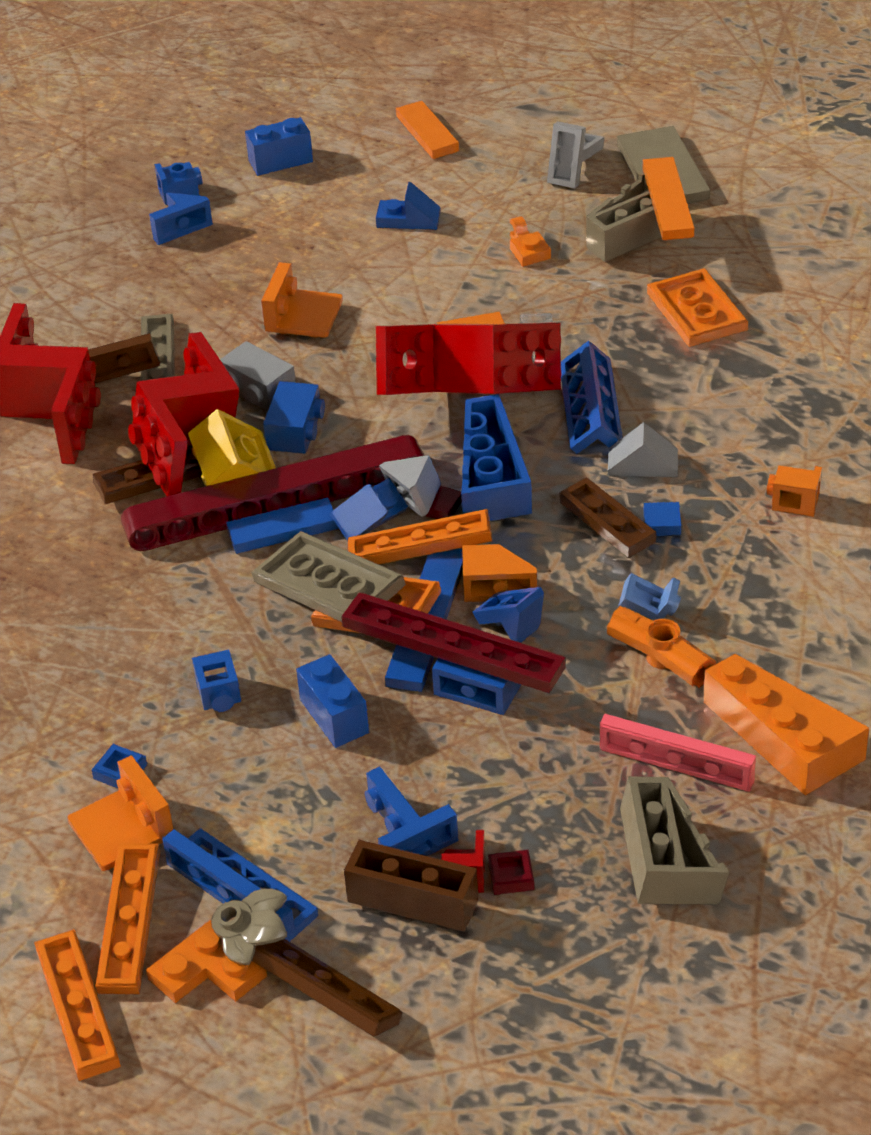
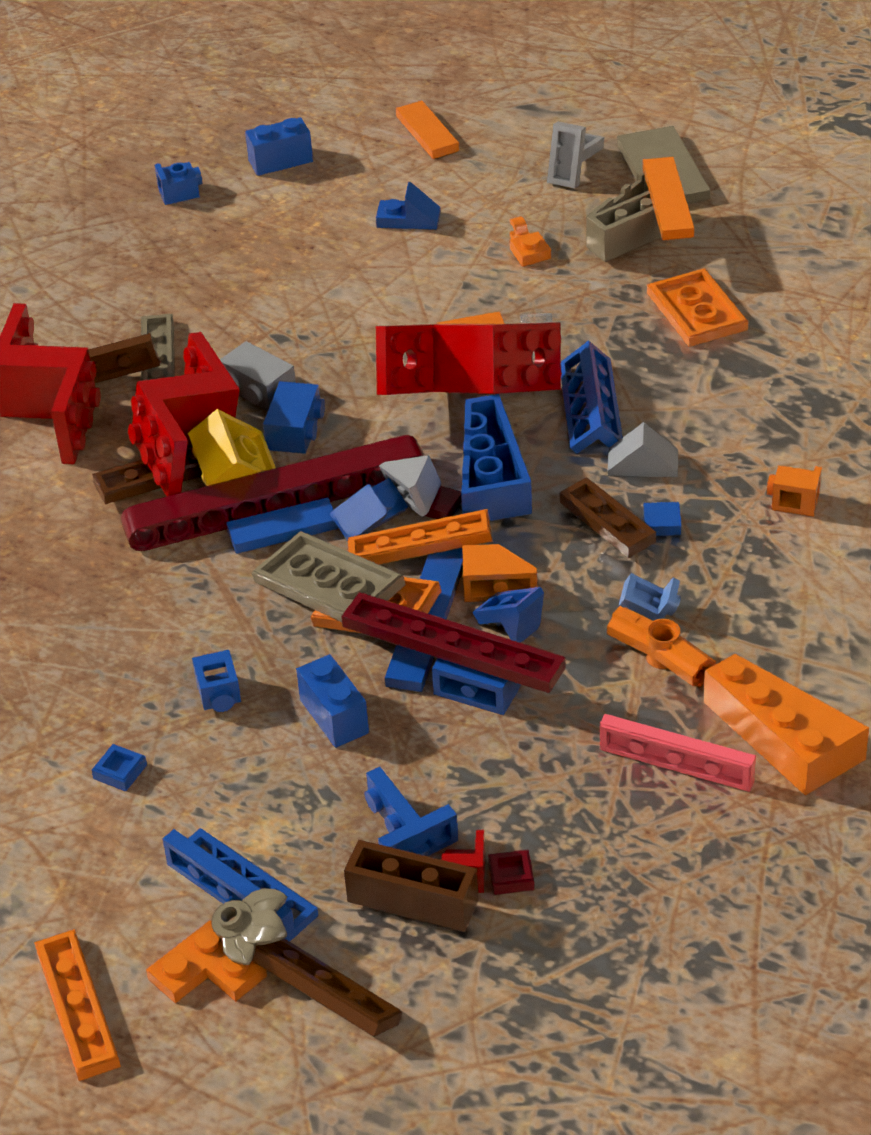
orange bracket [67,755,173,871] -> none
orange tile [95,843,160,995] -> none
blue slope [149,193,213,245] -> none
orange bracket [261,262,343,338] -> none
dark tan wedge [620,776,729,905] -> none

